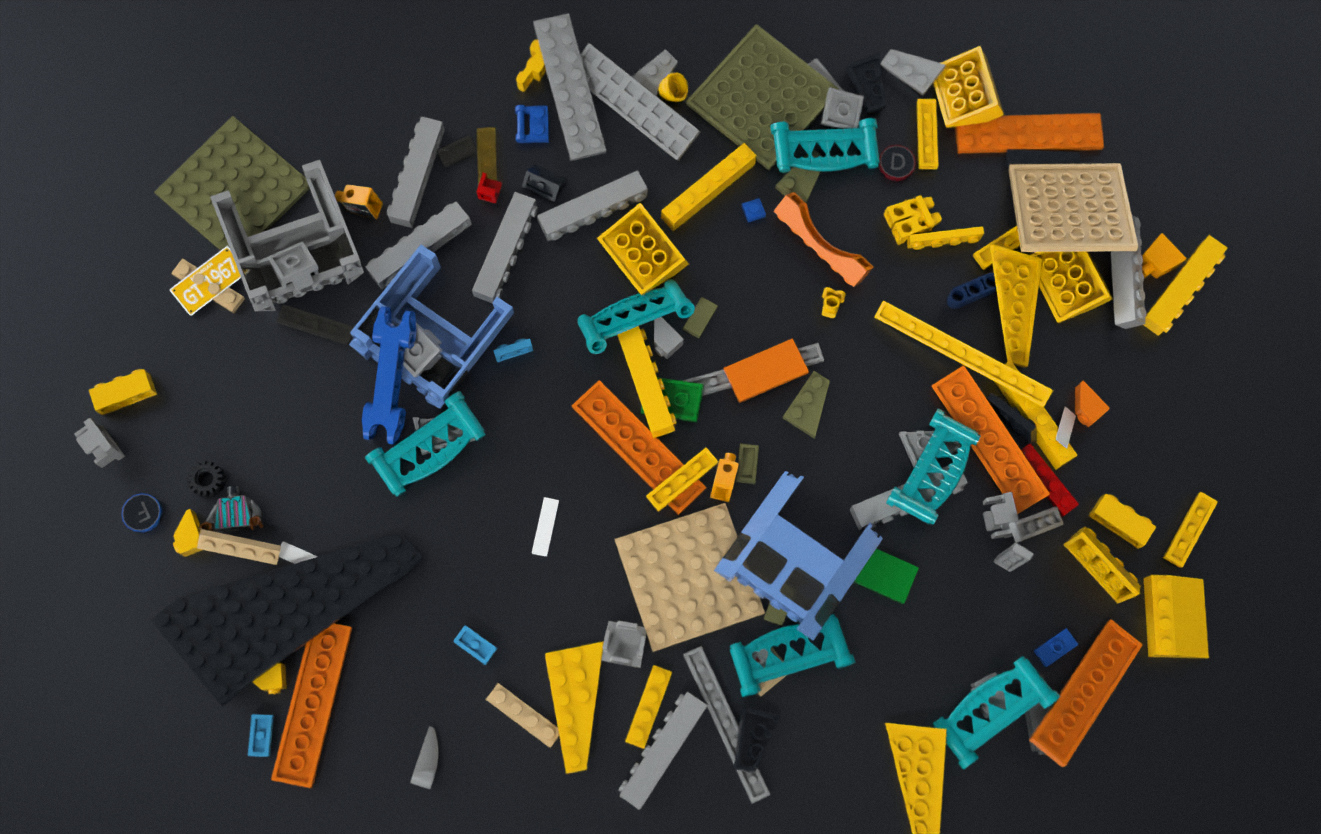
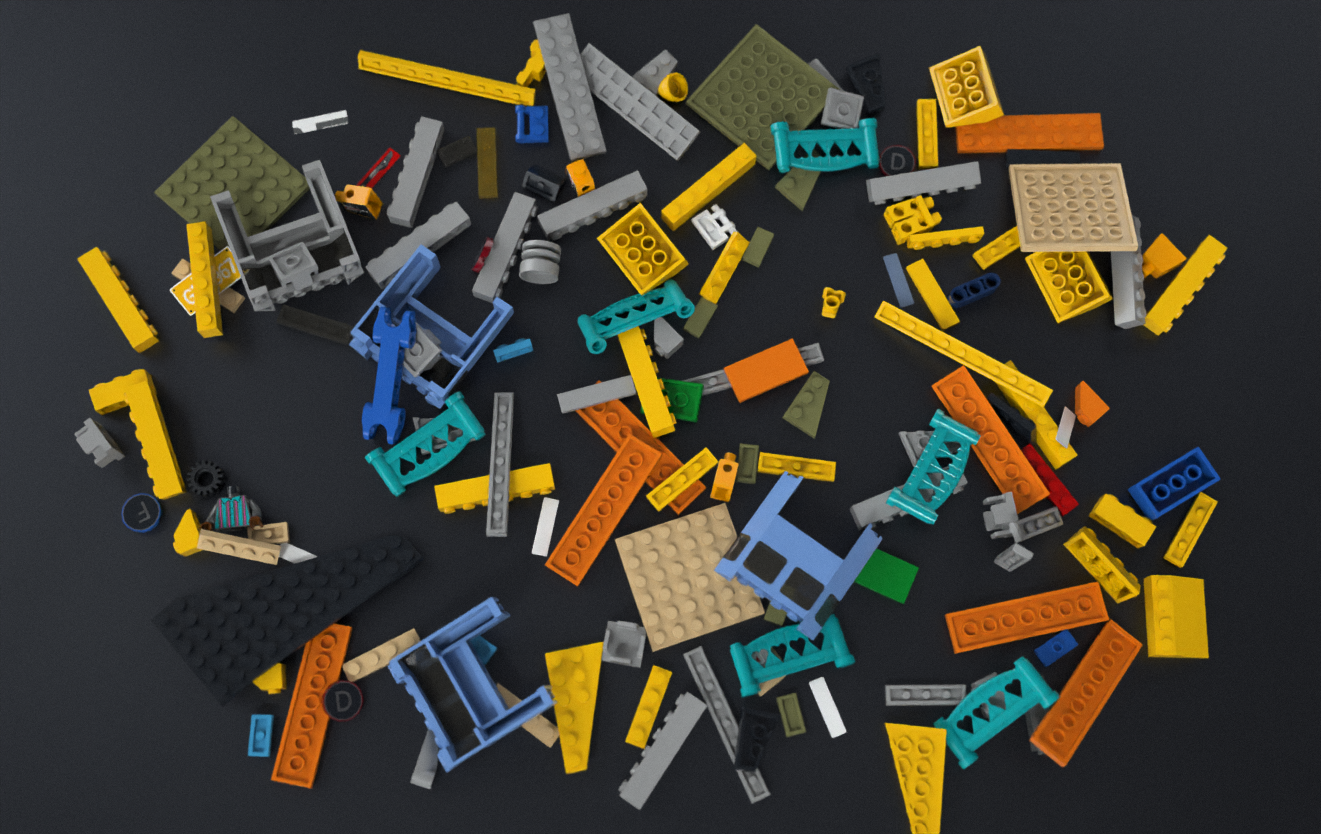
red panel [476,172,502,204] -> none
blue plate [742,198,766,223] -> none
orange arch [774,192,874,287] -> none
light grey wing [880,49,946,96] -> none
yellow wing [990,245,1042,368] -> none
none -> yellow brick [77,247,159,353]
none -> yellow brick [123,381,187,500]
none -> yellow brick [187,221,223,338]
none -> tan plate [247,522,290,544]
none -> white sticker [292,110,348,134]
none -> black tile [322,680,363,721]
none -> tan plate [342,628,424,683]
none -> red sticker [356,148,400,188]
none -> yellow plate [358,50,536,106]
none -> medium blue piece [388,597,558,772]
none -> yellow brick [434,463,555,514]
none -> dark red tile [471,236,494,273]
none -> light grey tile [486,392,514,537]
none -> light grey wheel [519,240,561,284]
none -> orange plate [545,433,662,586]
none -> light grey tile [557,375,636,414]
none -> light orange torso [566,159,595,197]
none -> white plate [692,204,738,250]
none -> yellow plate [699,232,750,304]
none -> olive tile [742,227,774,268]
none -> yellow tile [757,452,836,482]
none -> olive tile [776,693,806,737]
none -> white sticker [809,677,846,738]
none -> light grey brick [866,161,981,205]
none -> sand blue sticker [883,253,914,307]
none -> light grey tile [885,684,966,706]
none -> yellow tile [906,259,960,332]
none -> orange plate [945,582,1109,654]
none -> blue brick [1127,447,1221,521]

